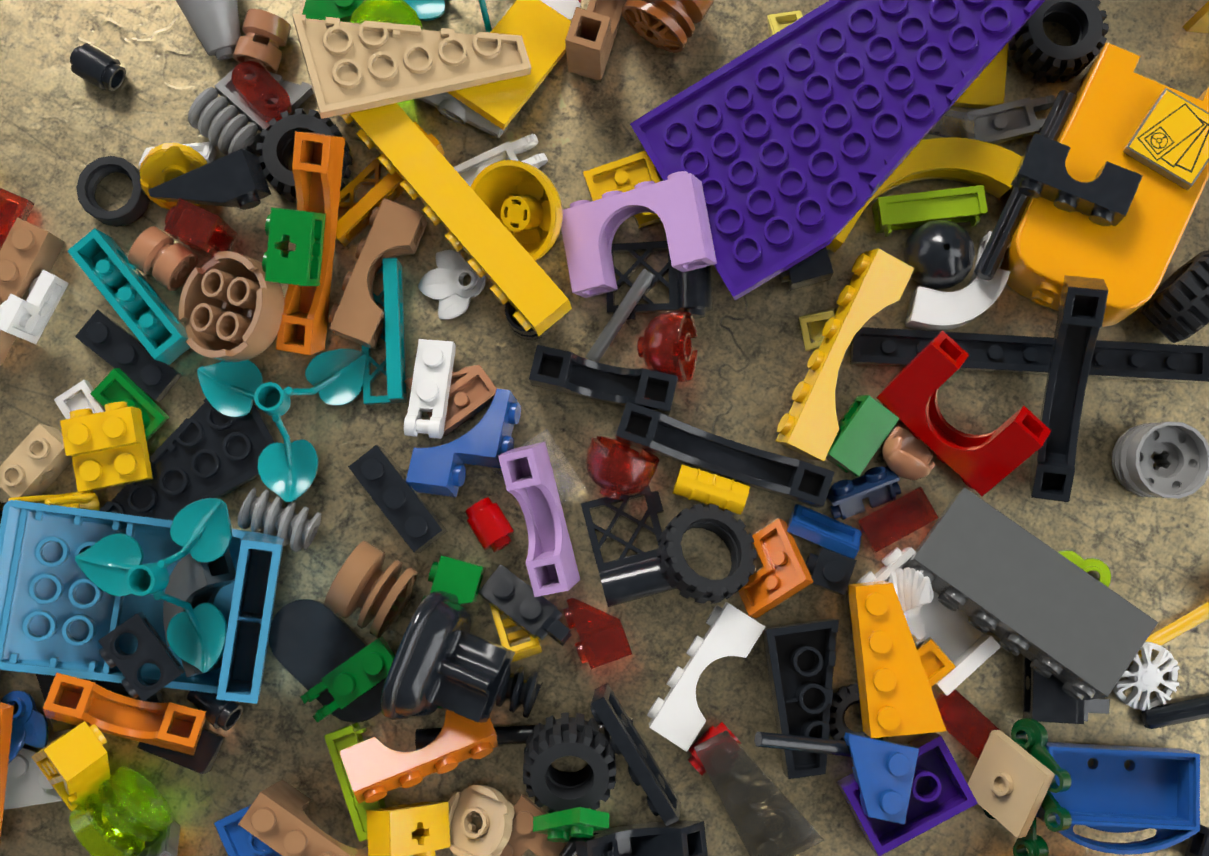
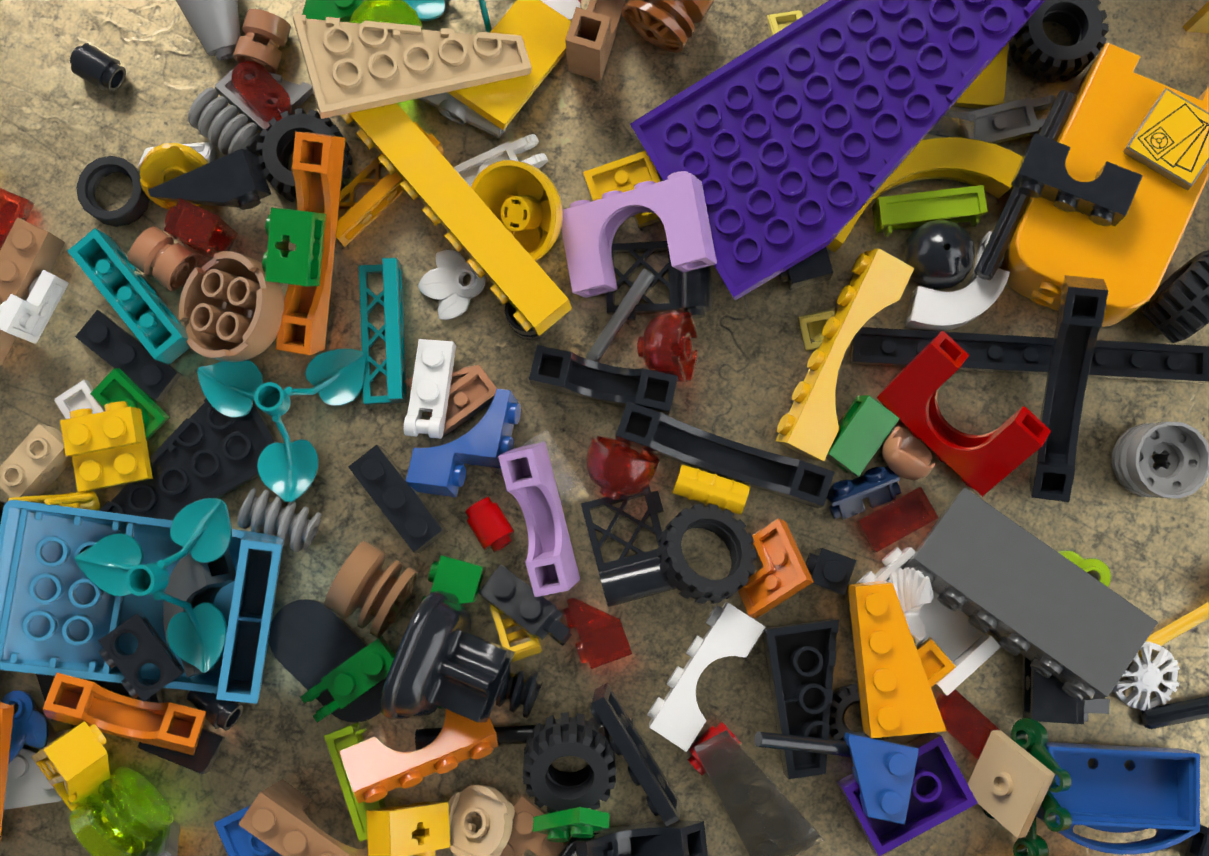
medium nougat arch [328,198,428,350] -> none
blue tile [787,504,862,559] -> none

